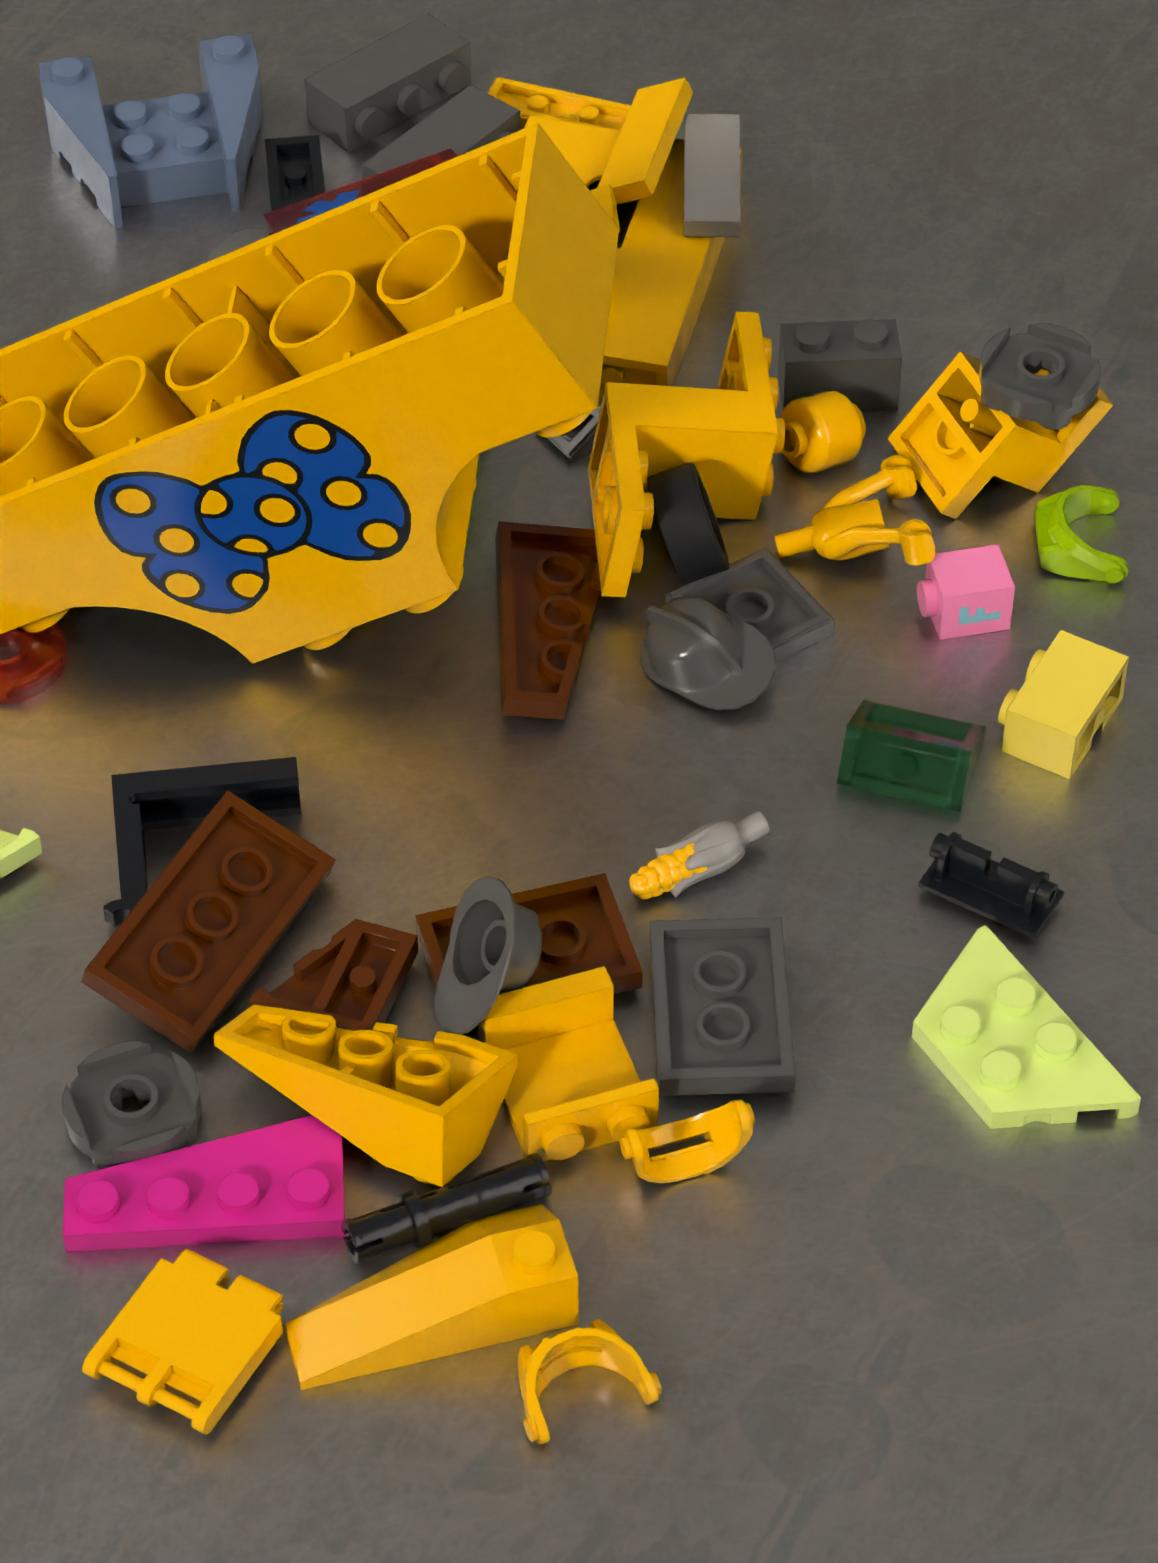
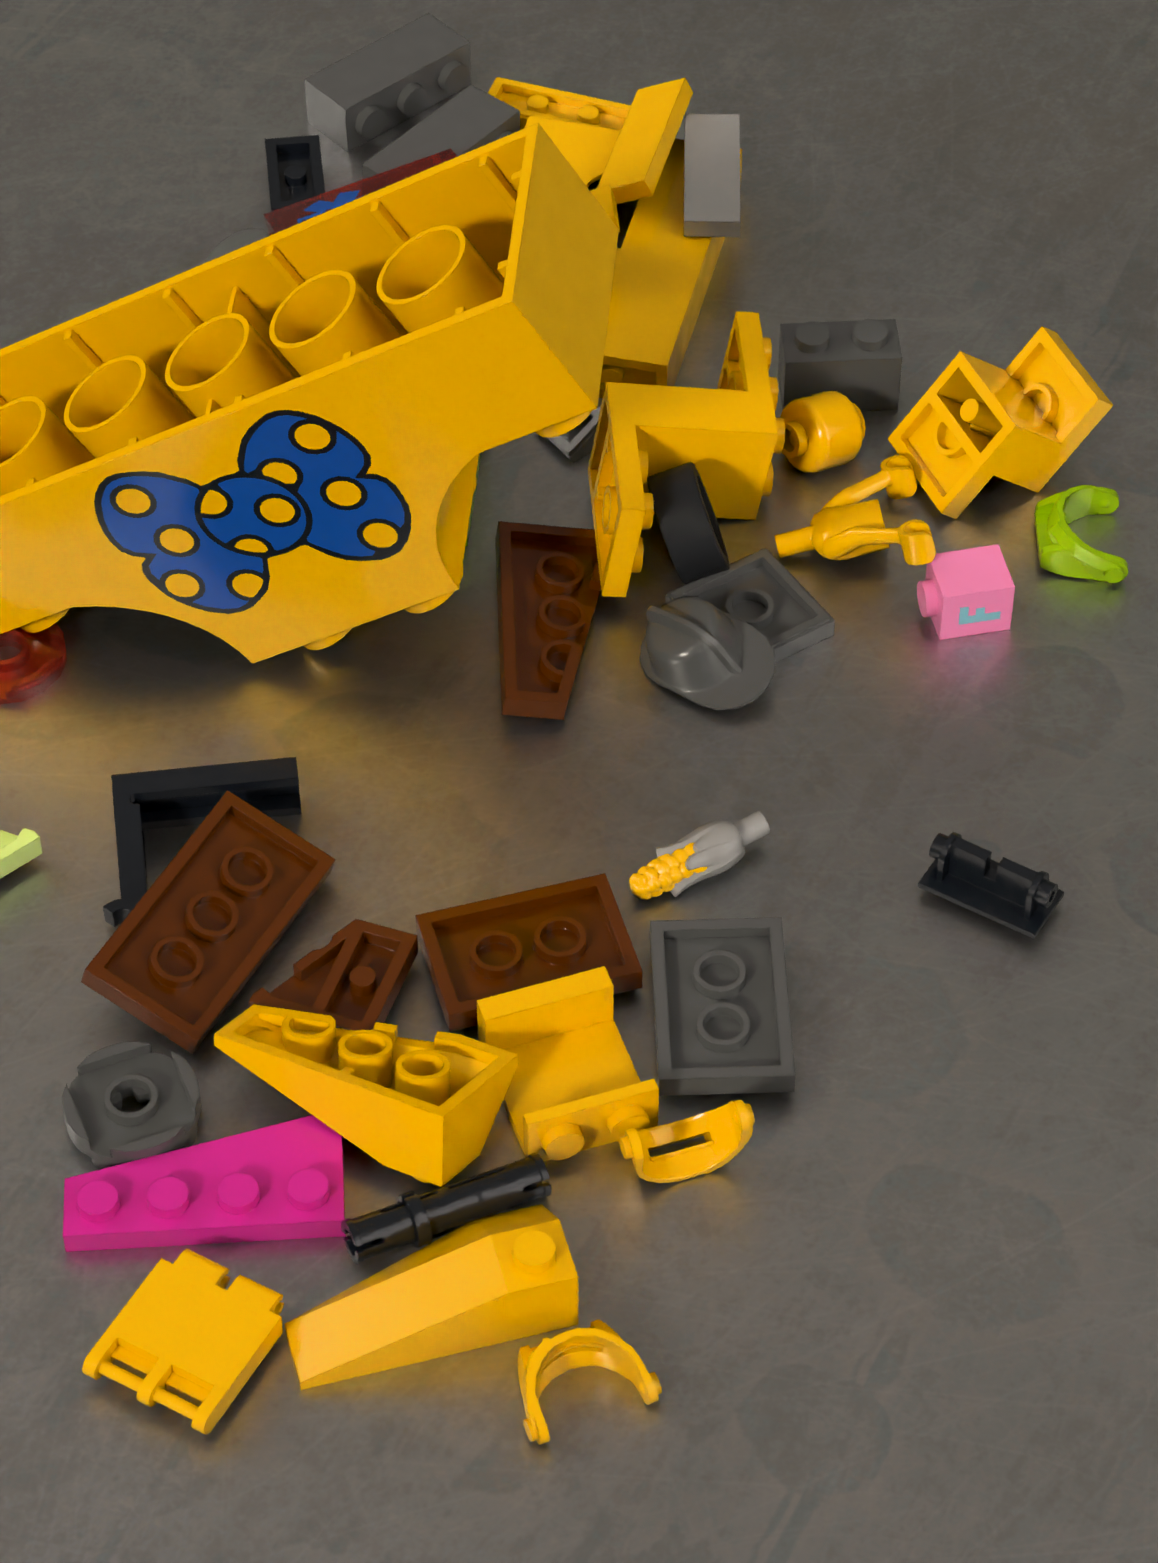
sand blue wedge [38,34,264,228] -> none
dark grey piece [434,876,542,1034] -> none
clear green tile [836,700,986,811] -> none
yellowish green wing [912,925,1141,1129] -> none
dark grey plate [979,323,1101,430] -> none
light yellow brick [998,630,1129,780] -> none

